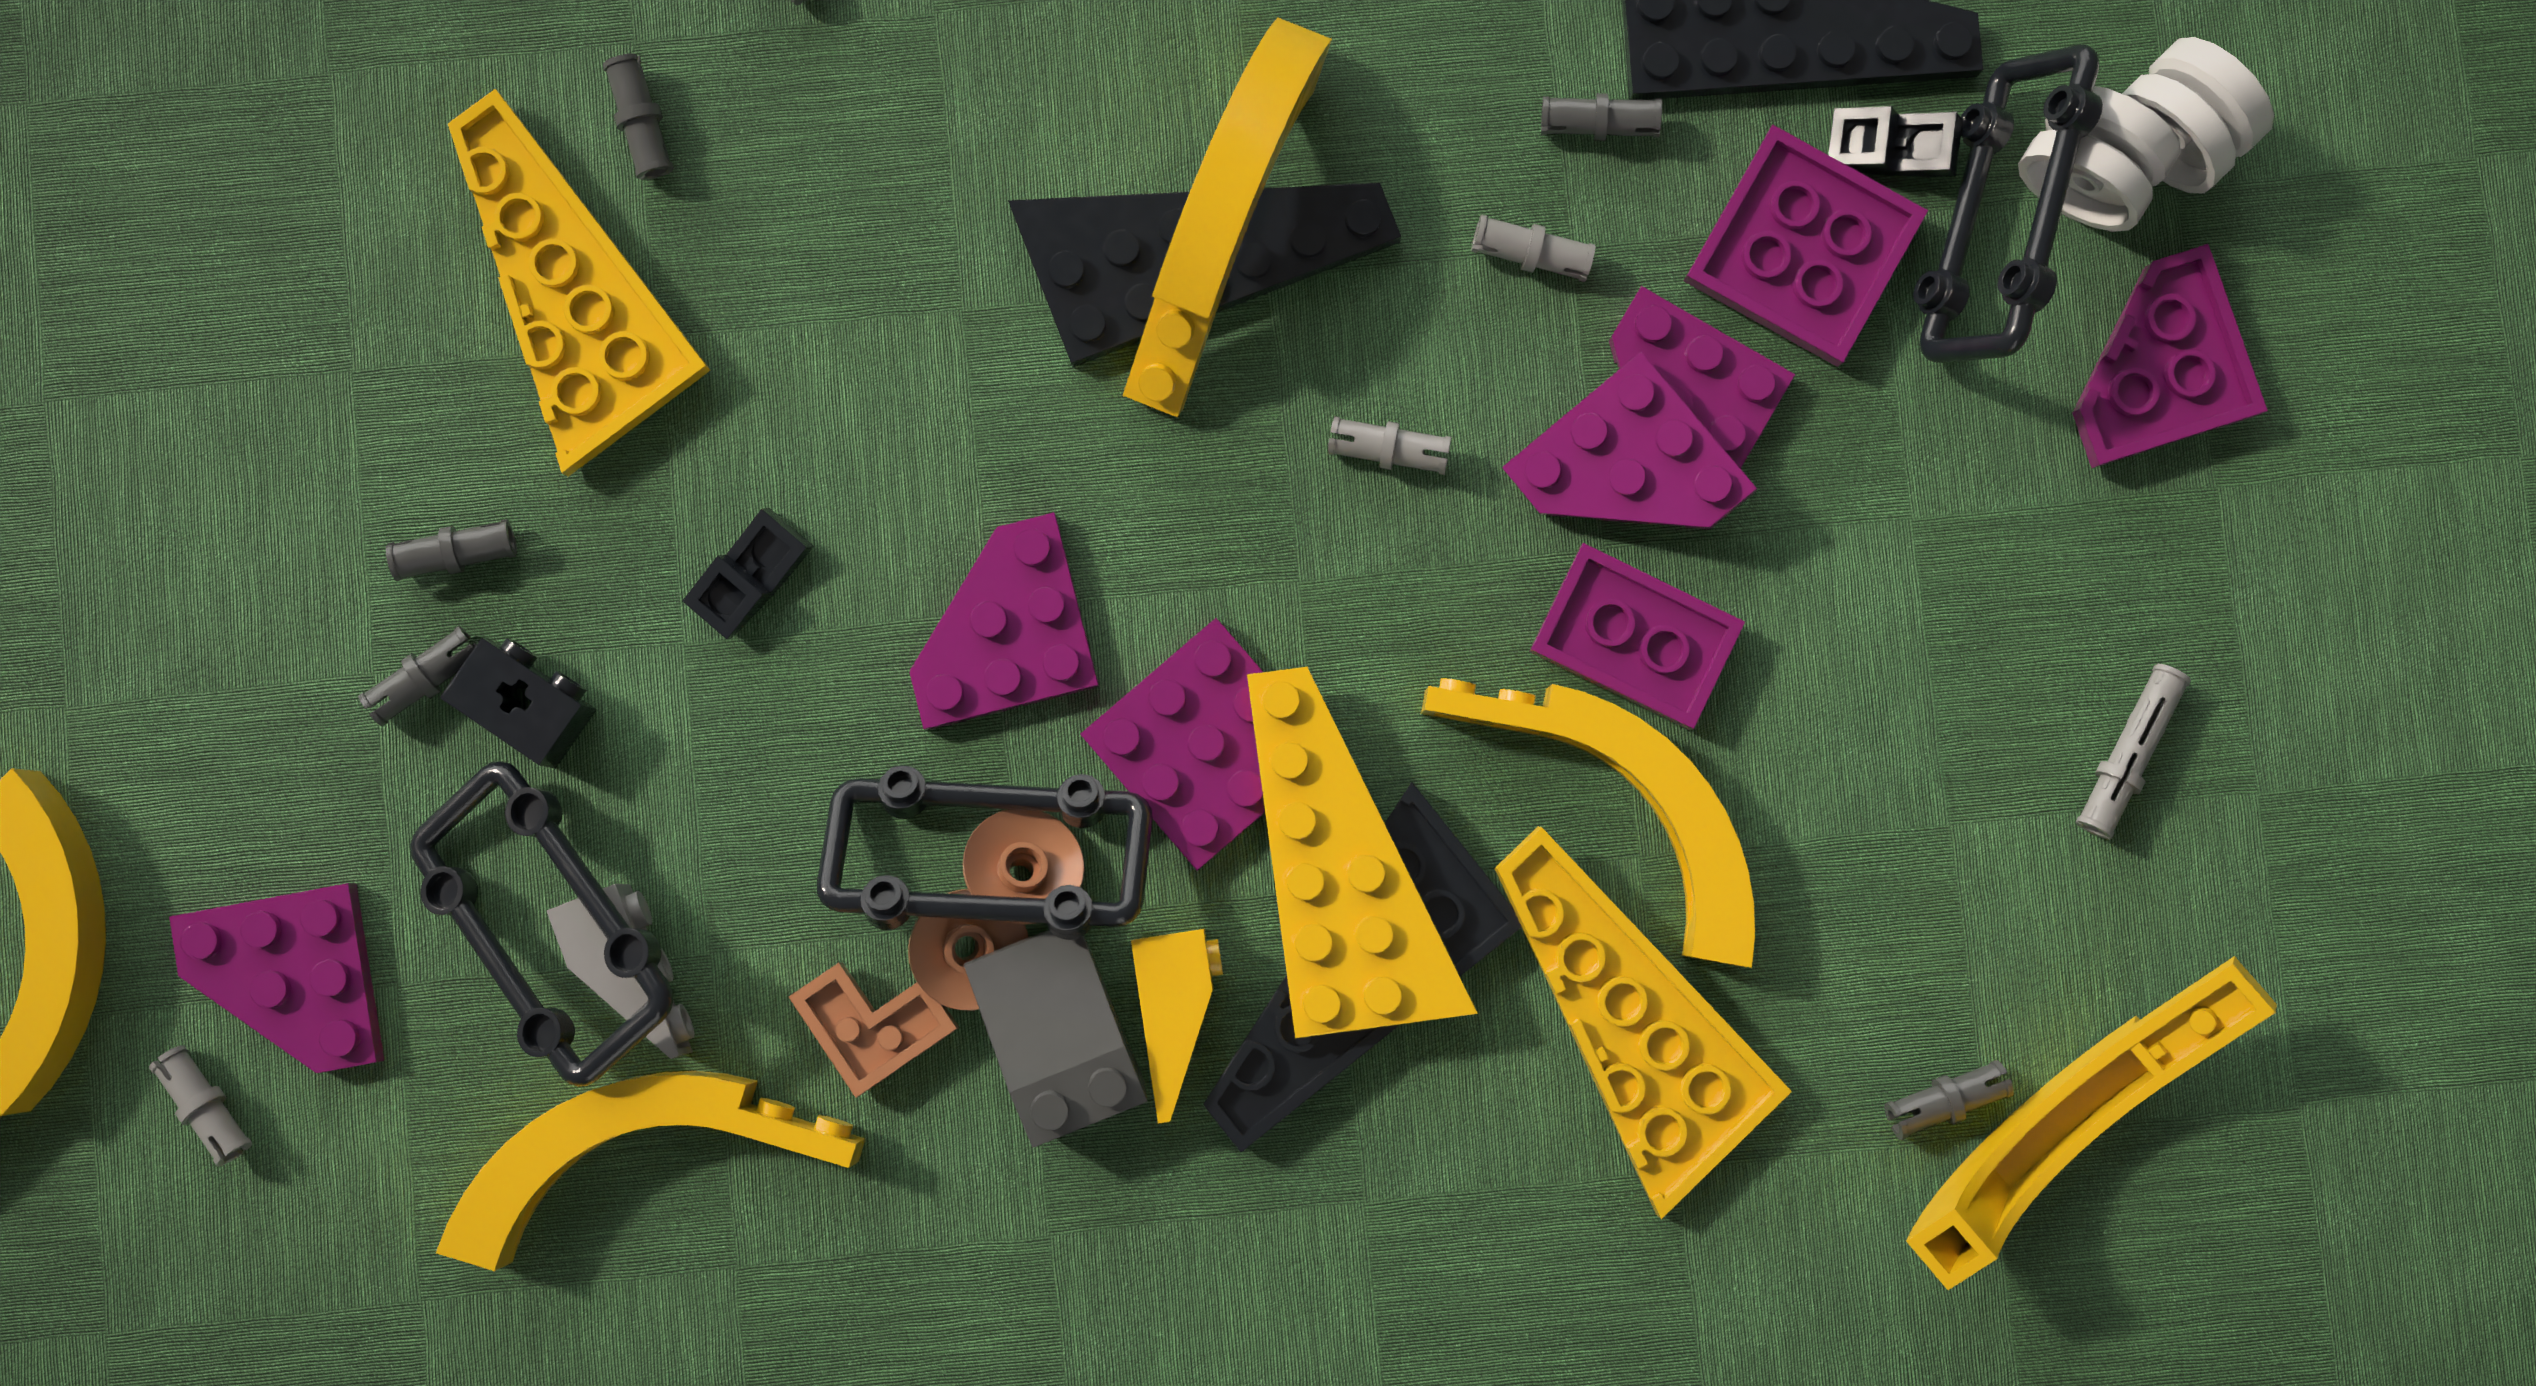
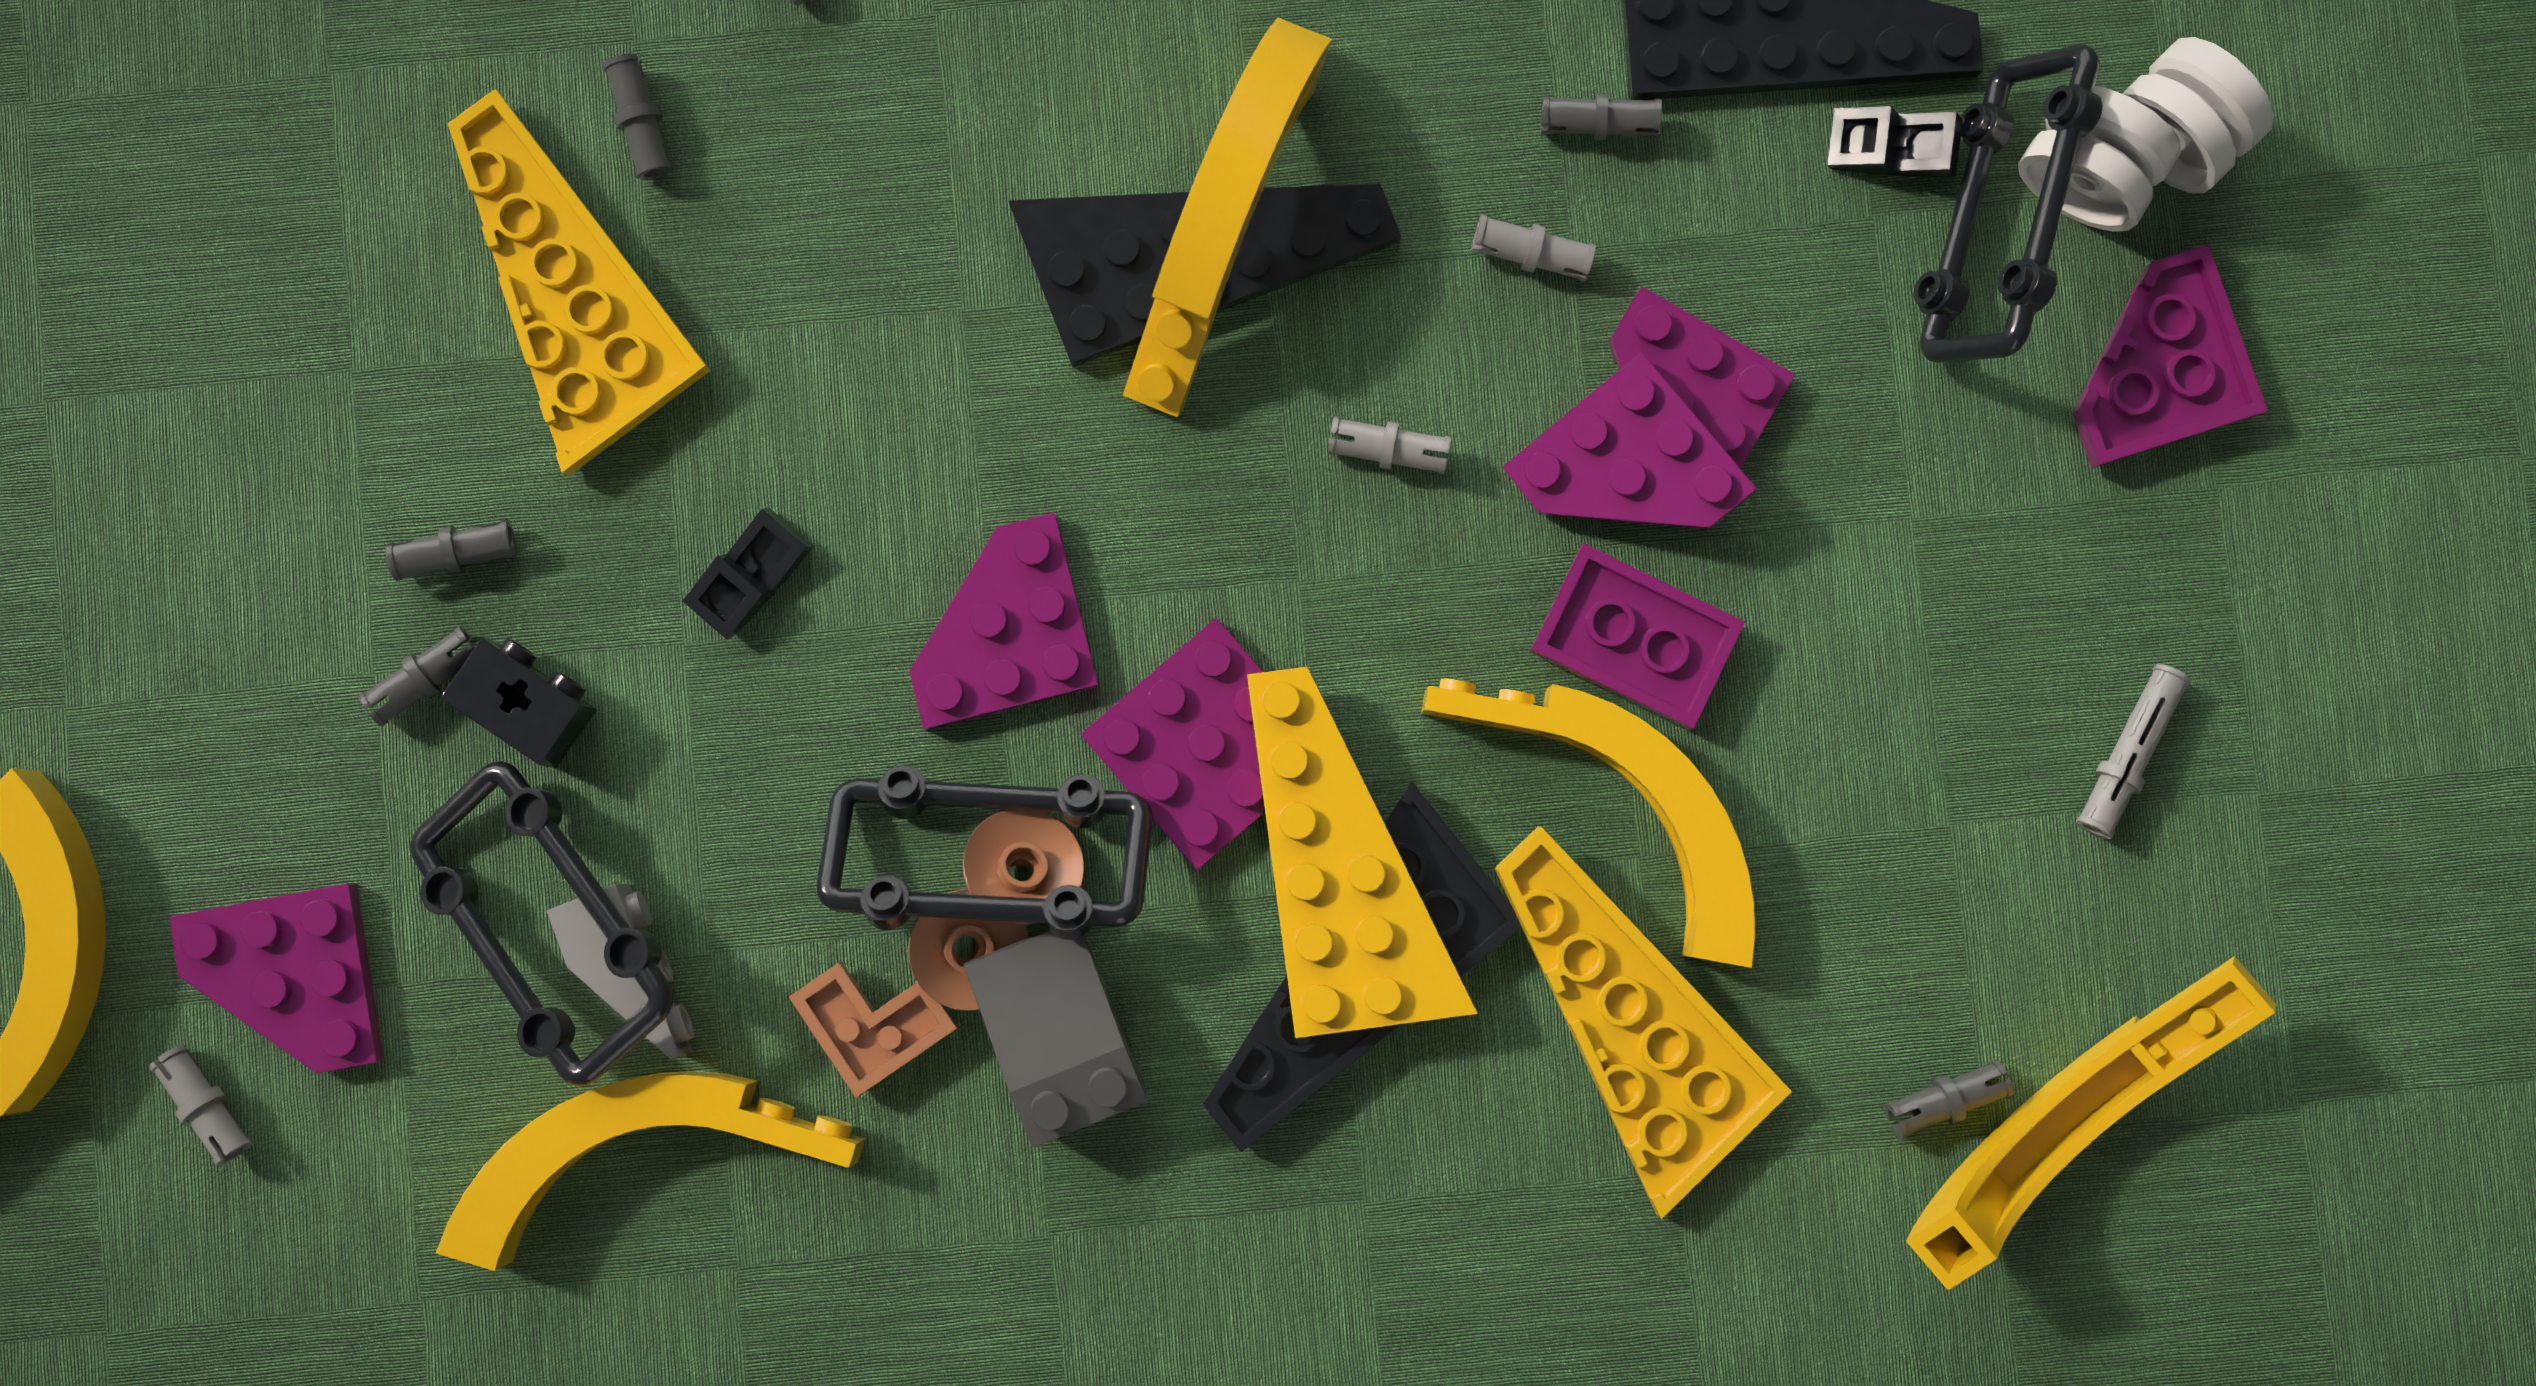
yellow slope [1131,928,1223,1124] -> none
magenta plate [1684,124,1928,367] -> none

